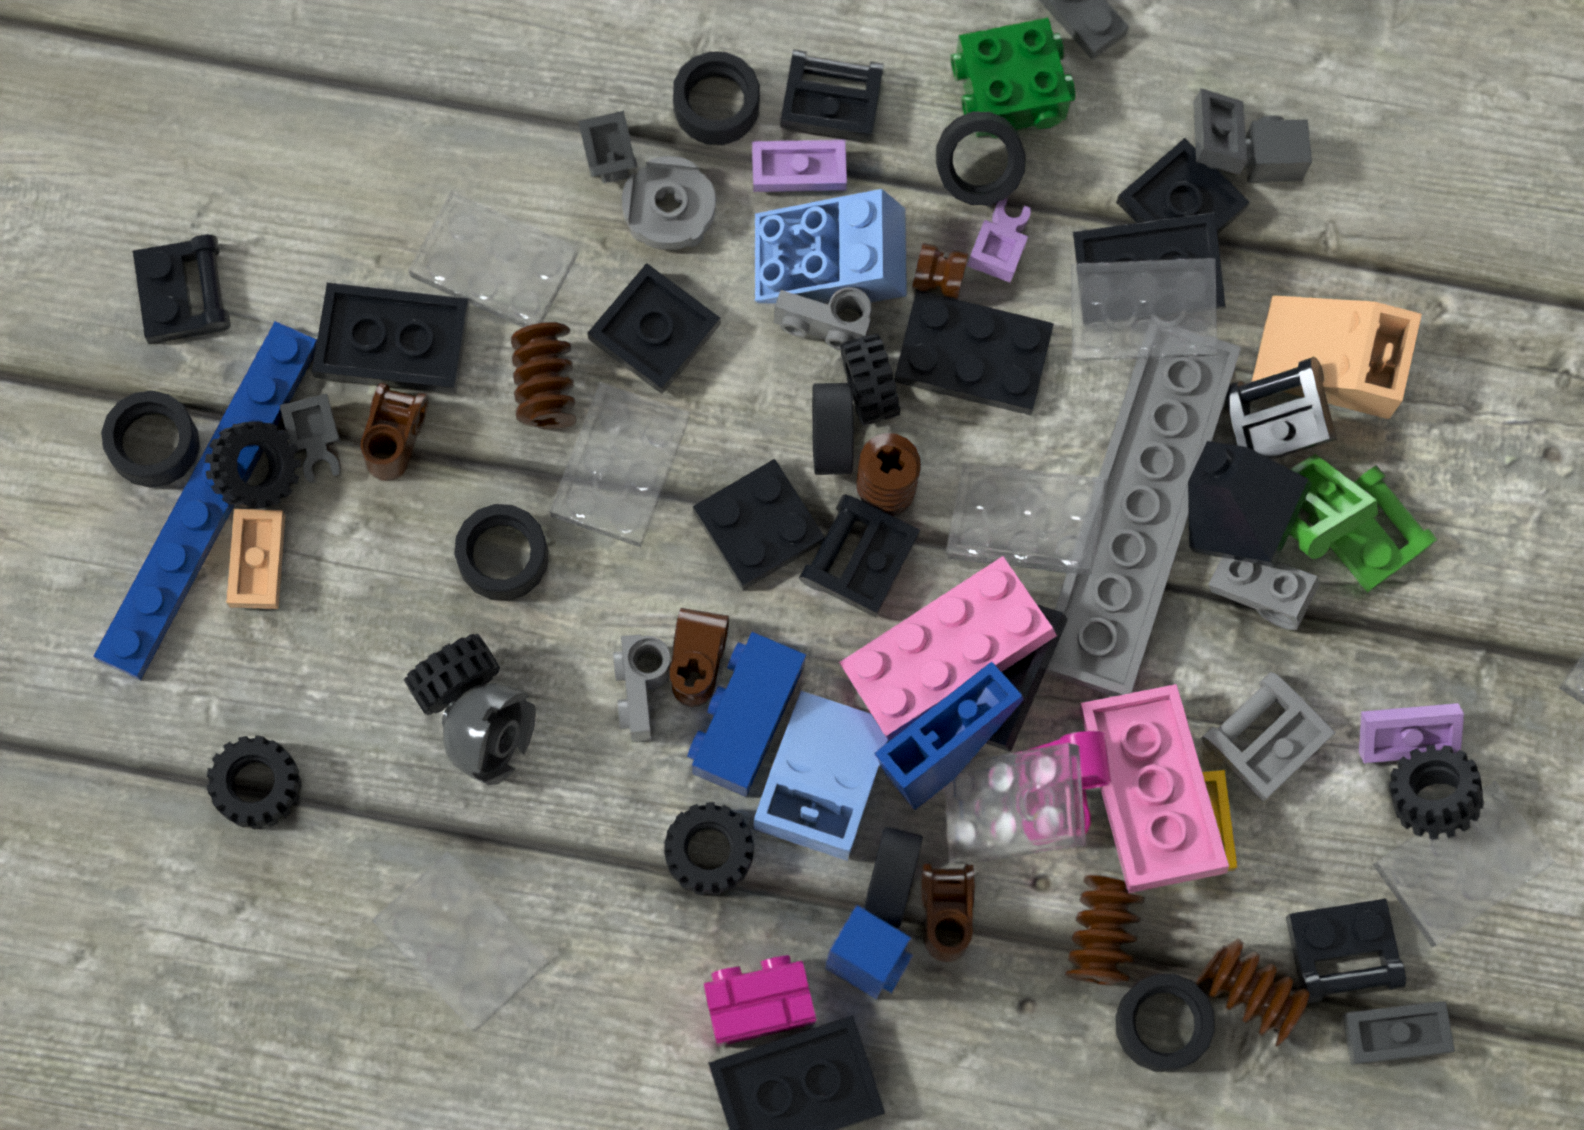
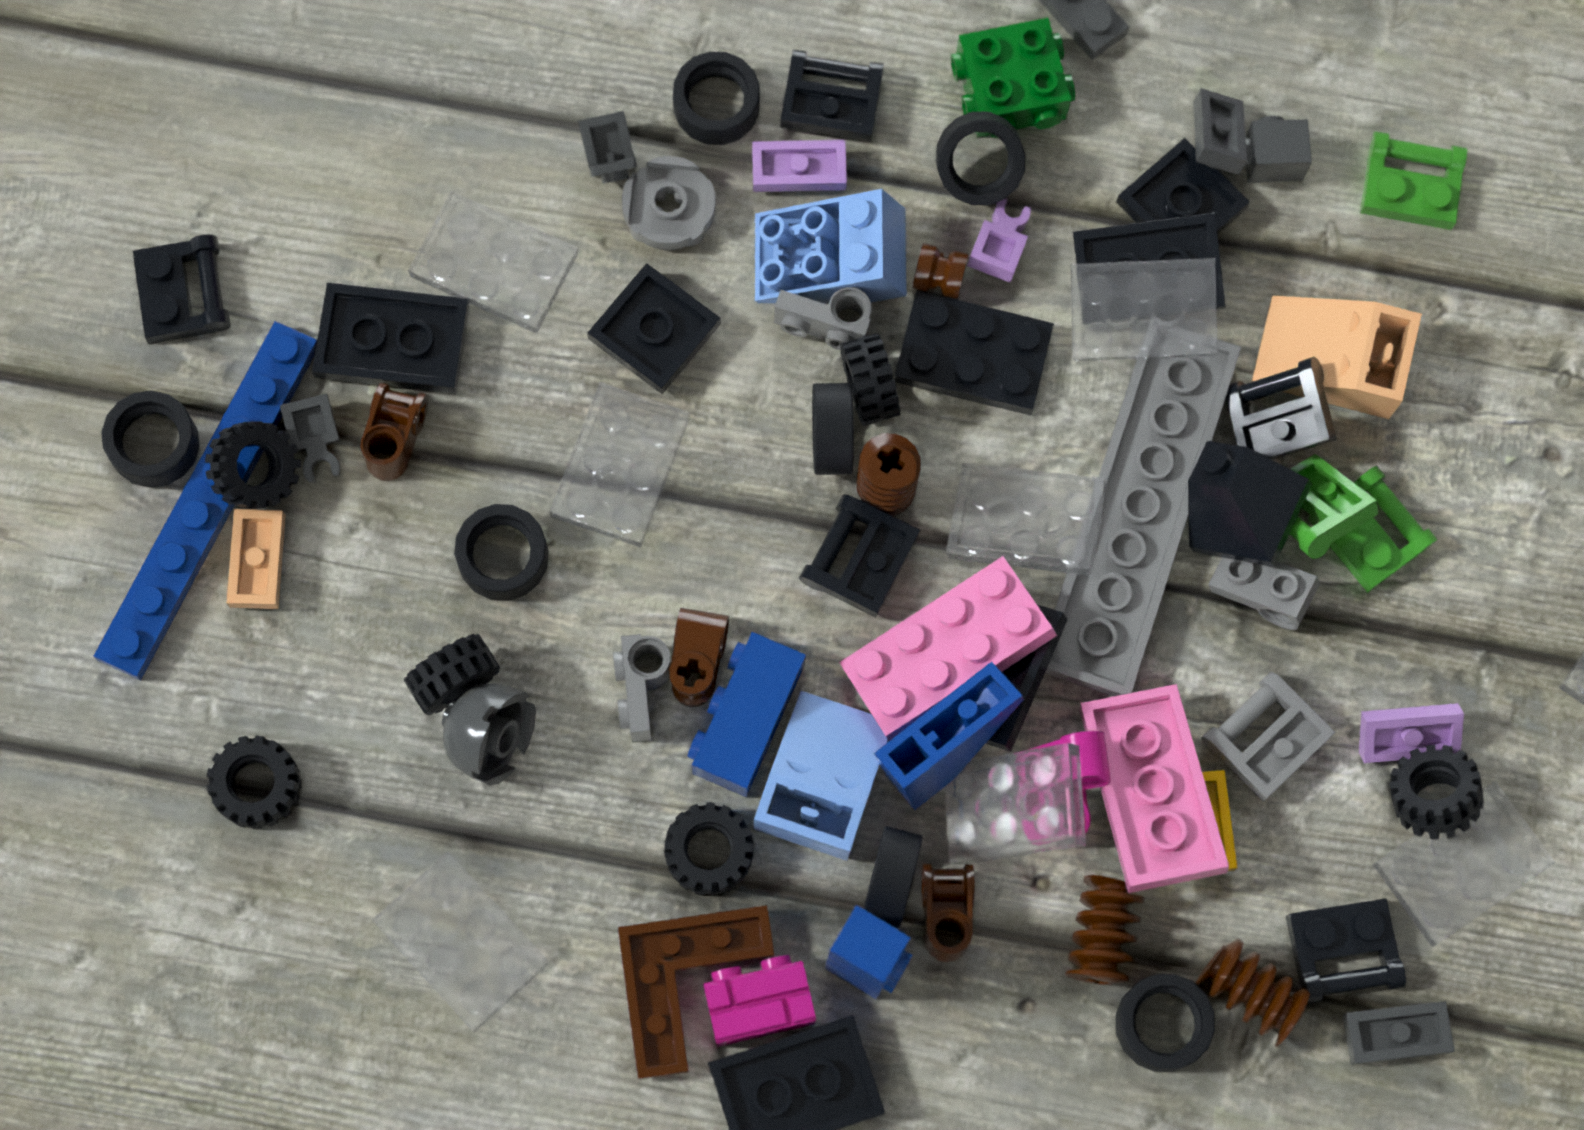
reddish brown piece [511,322,577,429] -> none
black plate [693,459,825,590] -> none
none -> reddish brown plate [618,905,774,1080]
none -> bright green plate [1360,131,1467,230]

